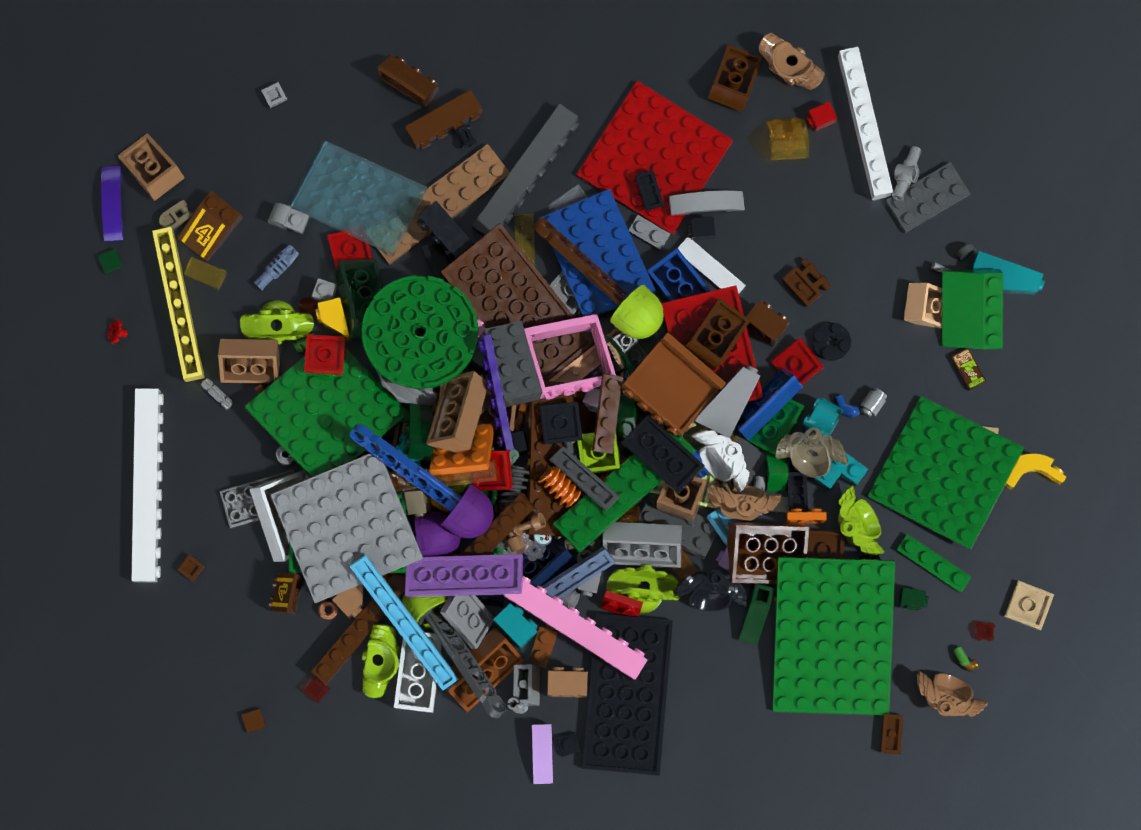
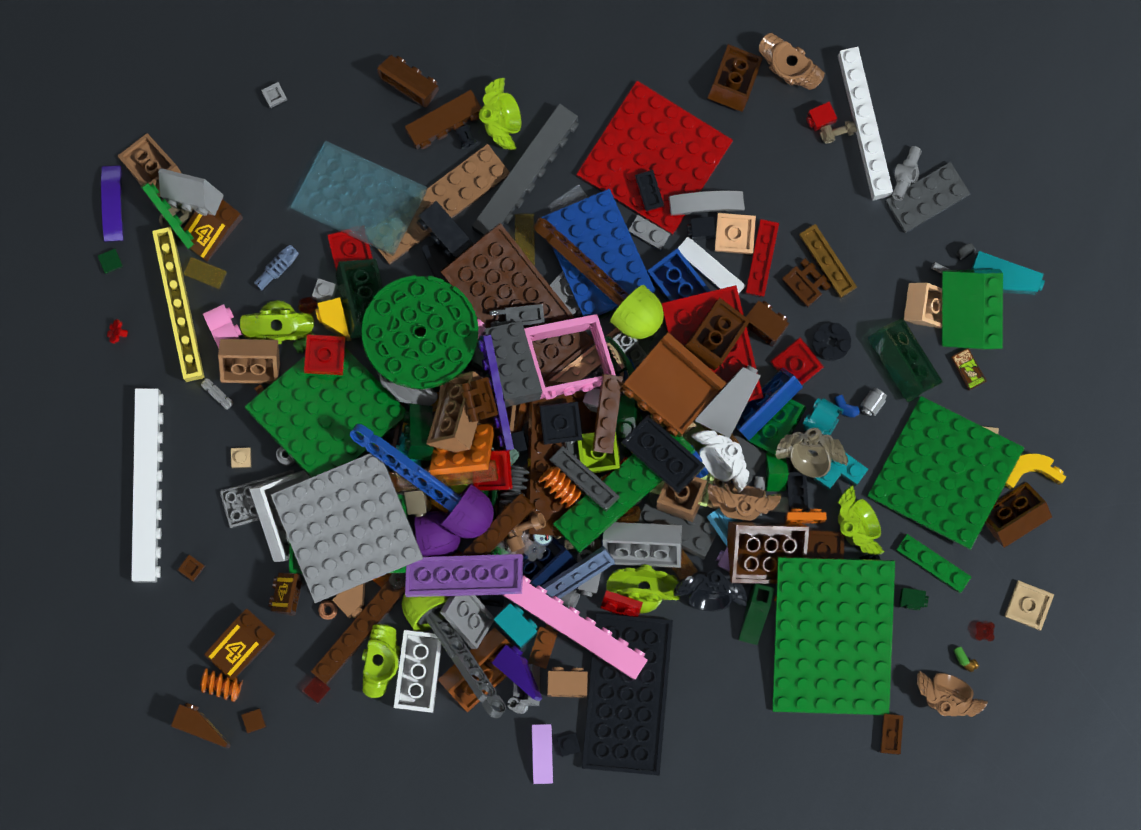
light grey brick [268,203,310,234] -> none
medium azure tile [349,554,459,690] -> none
clear yellow slope [767,118,809,160] -> none
none -> green plate [141,182,194,249]
none -> light grey slope [158,168,224,216]
none -> reddish brown slope [171,703,231,748]
none -> orange piece [200,668,243,702]
none -> bright pink brick [203,304,242,348]
none -> reddish brown slope [204,608,275,681]
none -> tan plate [231,448,251,468]
none -> clear smoke plate [389,573,406,589]
none -> reddish brown plate [461,377,498,422]
none -> lime piece [479,78,522,150]
none -> dark grey hinge [489,303,545,327]
none -> dark purple slope [492,645,542,701]
none -> light nougat plate [715,213,756,255]
none -> red plate [745,219,779,298]
none -> pearl gold plate [799,224,857,298]
none -> dark tan bar [820,121,857,144]
none -> clear green slope [868,318,943,402]
none -> reddish brown slope [985,482,1052,548]

